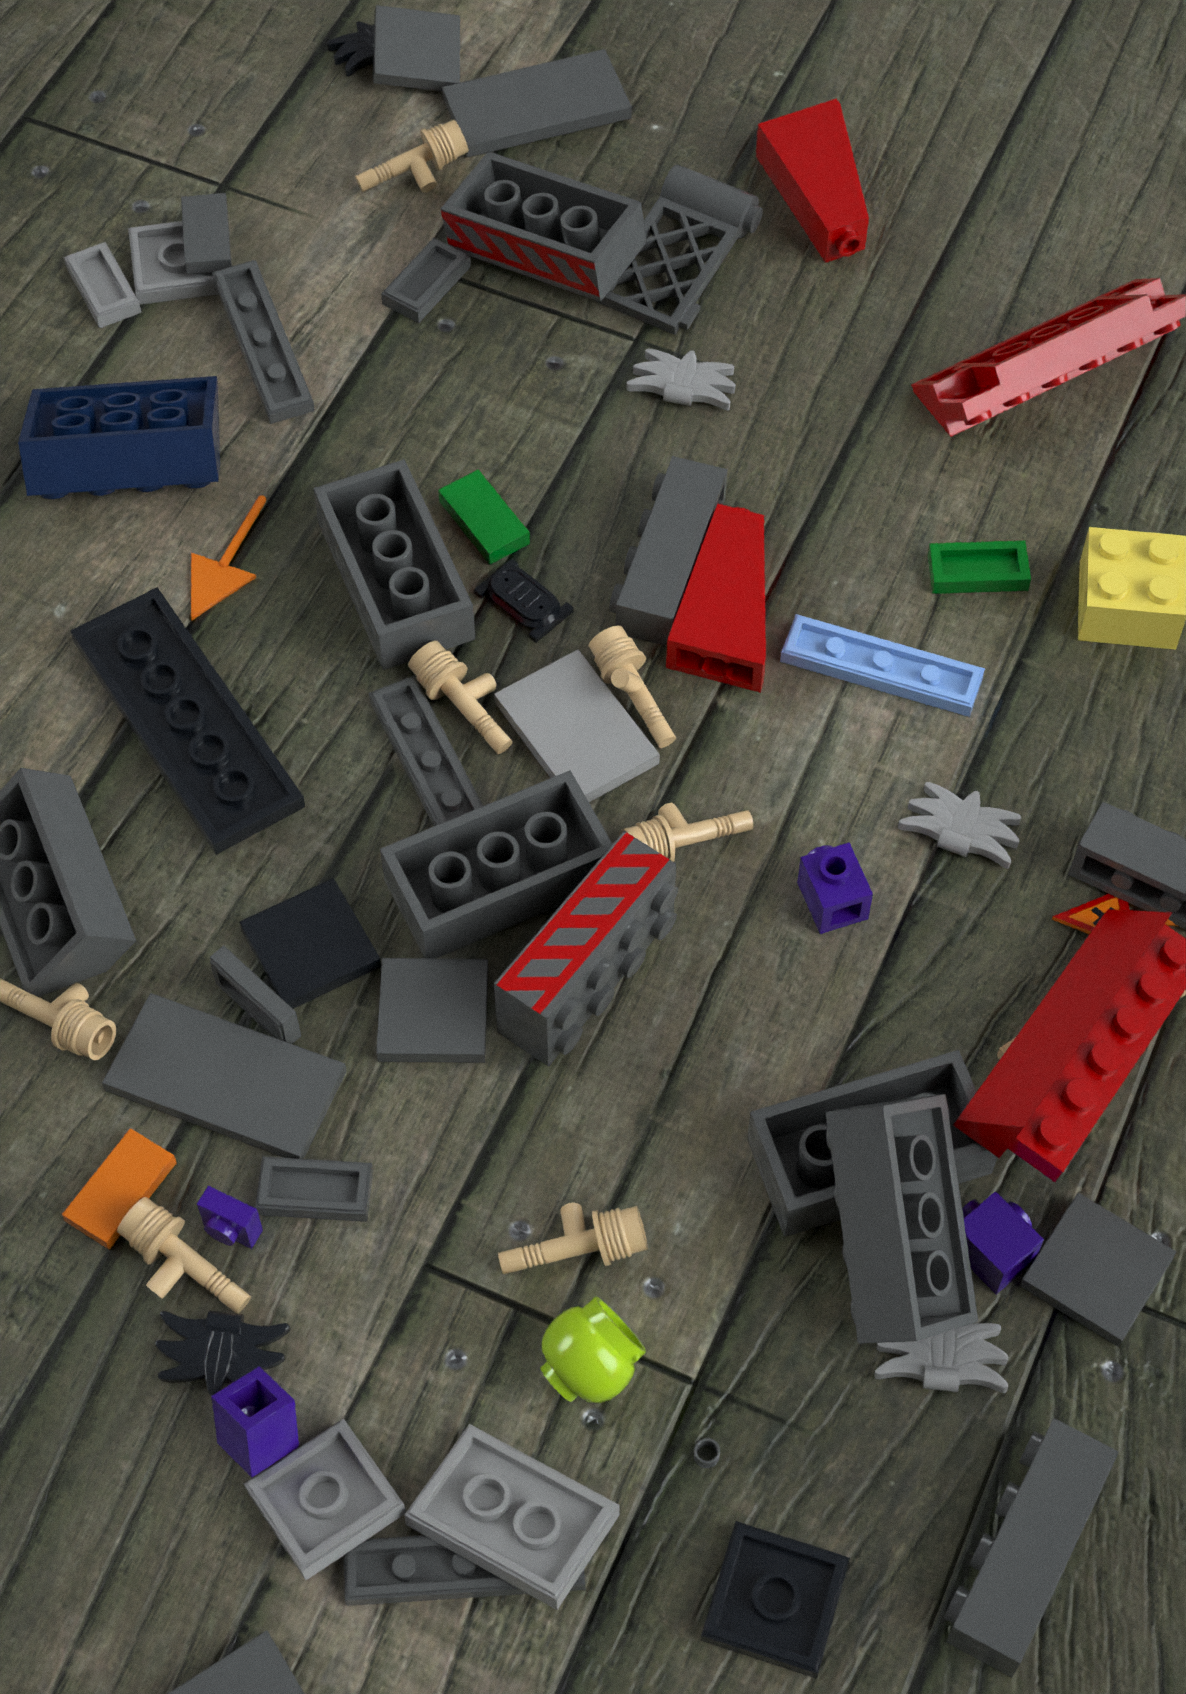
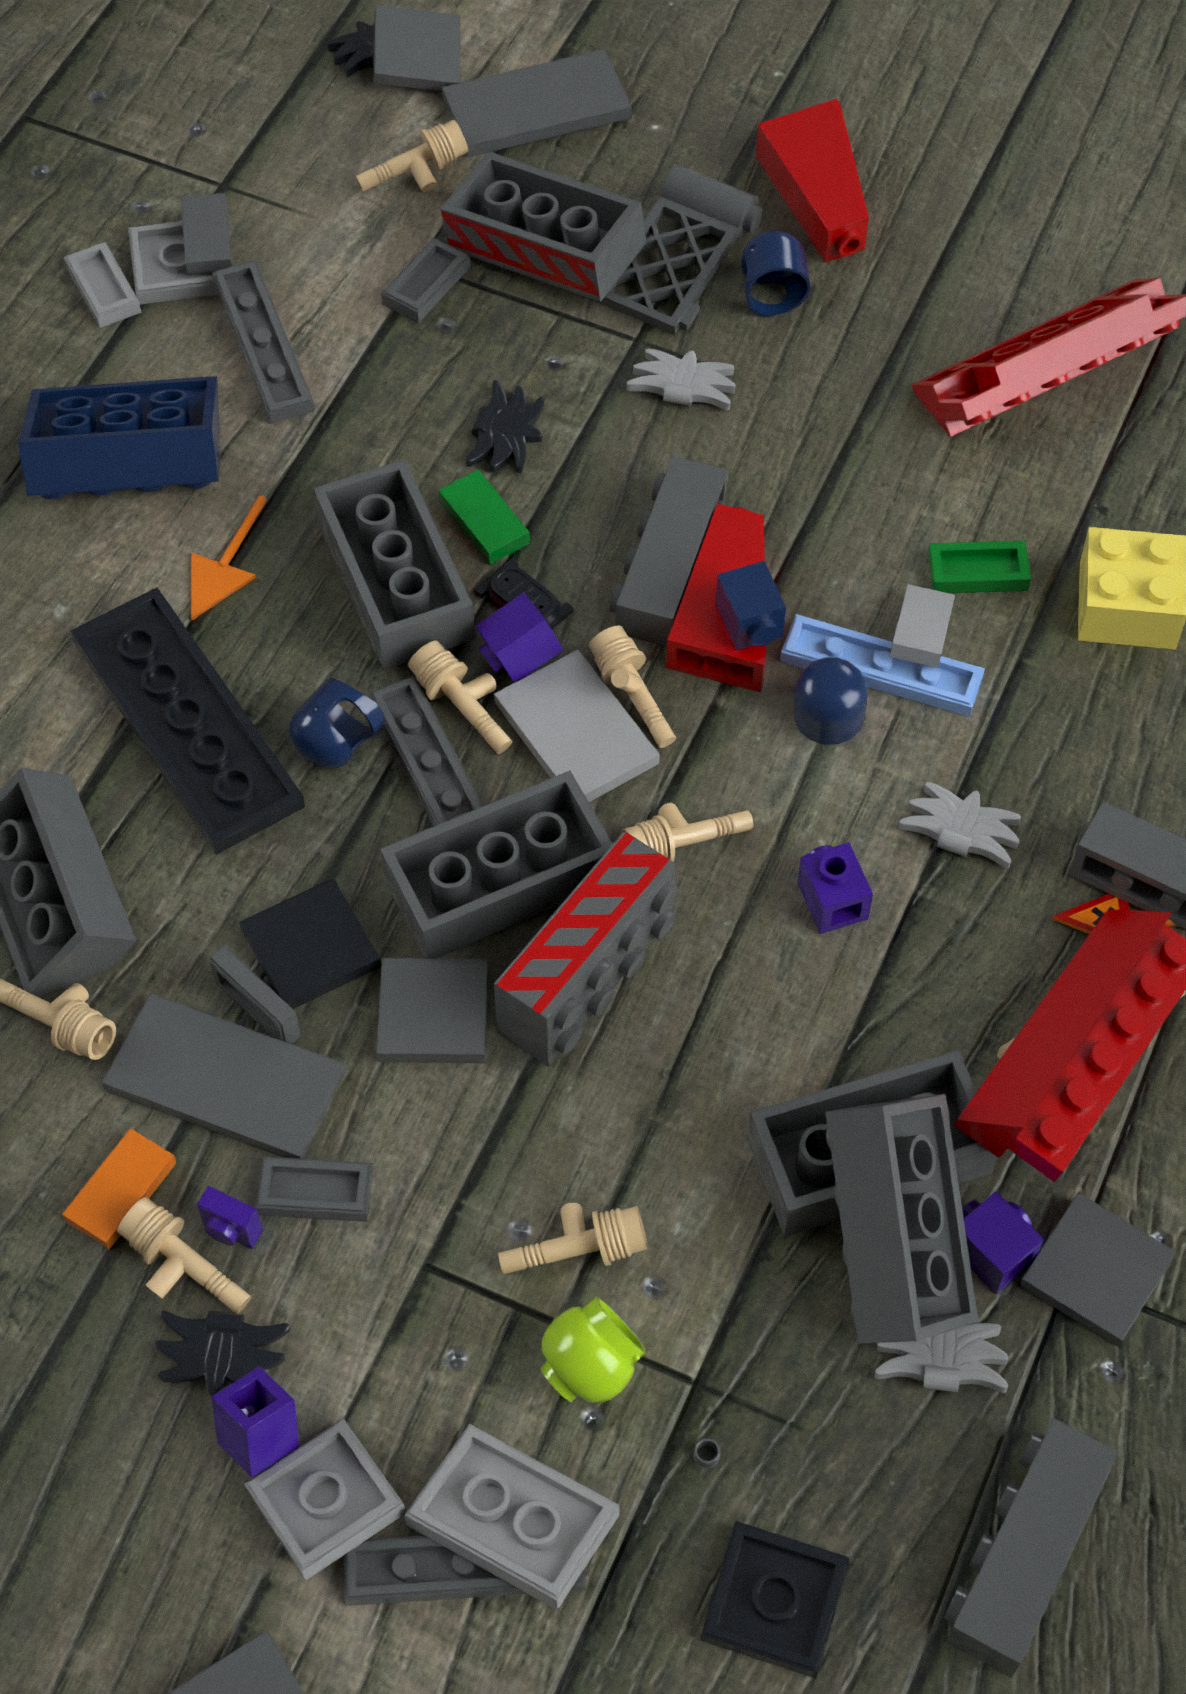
none -> dark blue helmet [289,678,385,769]
none -> black piece [466,380,545,473]
none -> dark purple brick [475,592,564,683]
none -> dark blue brick [715,561,786,650]
none -> dark blue helmet [741,230,811,317]
none -> dark blue helmet [794,657,867,745]
none -> light grey tile [889,584,955,668]

